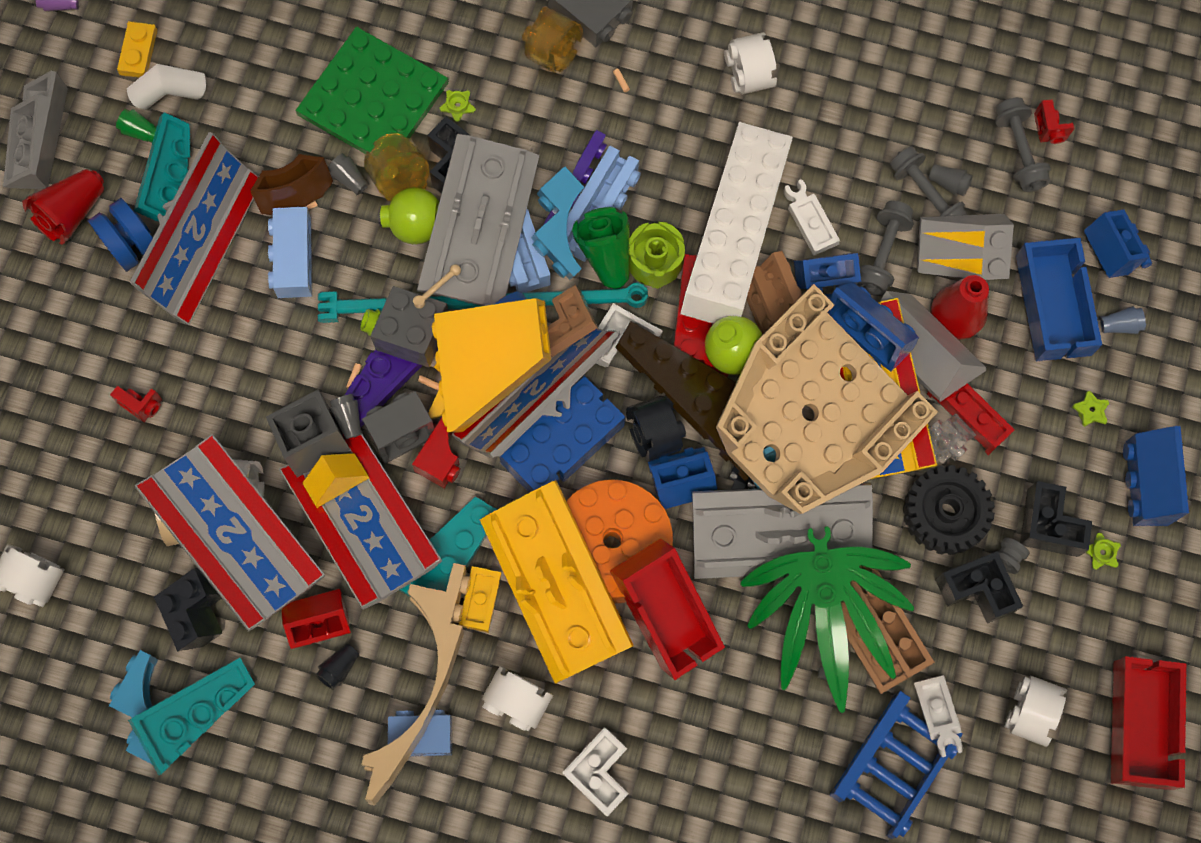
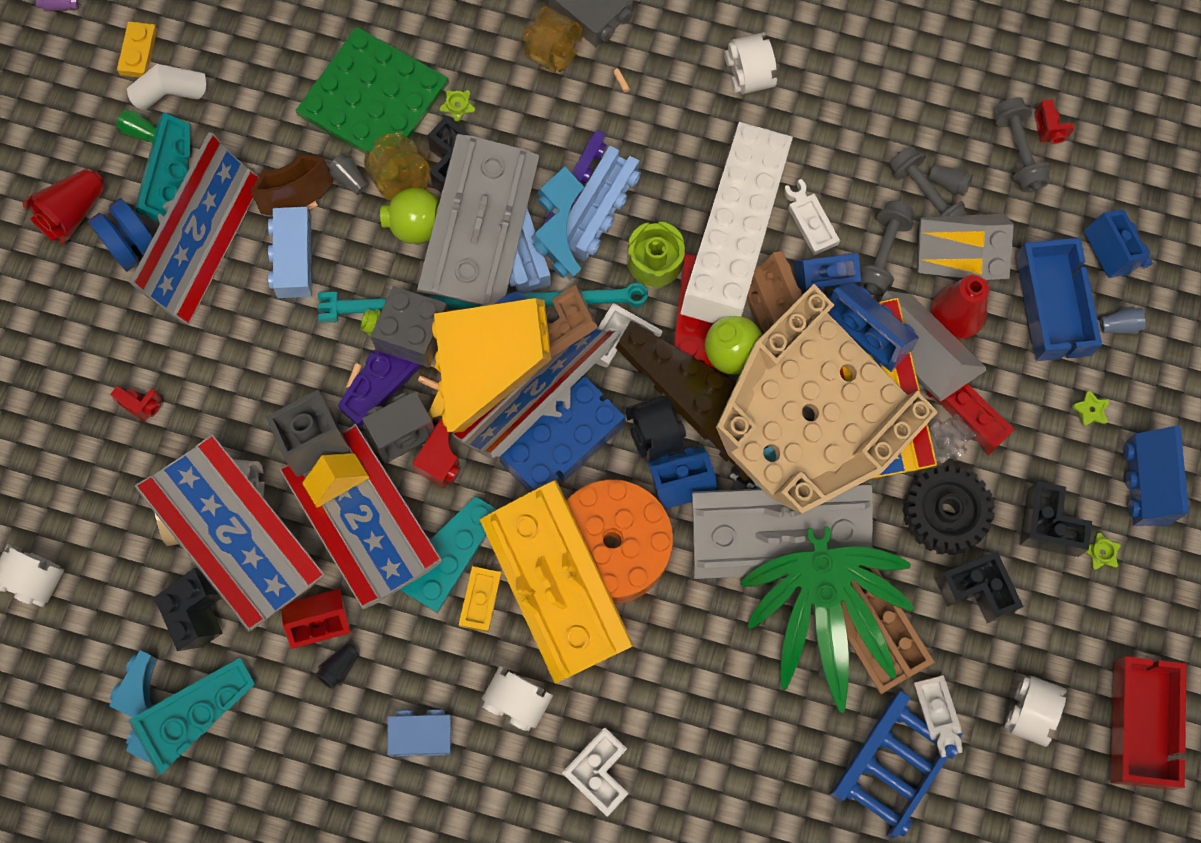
light grey slope [3,70,68,189] -> none
dark grey cone [329,394,362,440] -> none
tan slope [361,563,471,806] -> none
tan hinge [413,264,461,308] -> none
green cone [572,207,630,289] -> none
red piece [610,538,725,680] -> none
dark grey wheel [998,537,1030,574] -> none

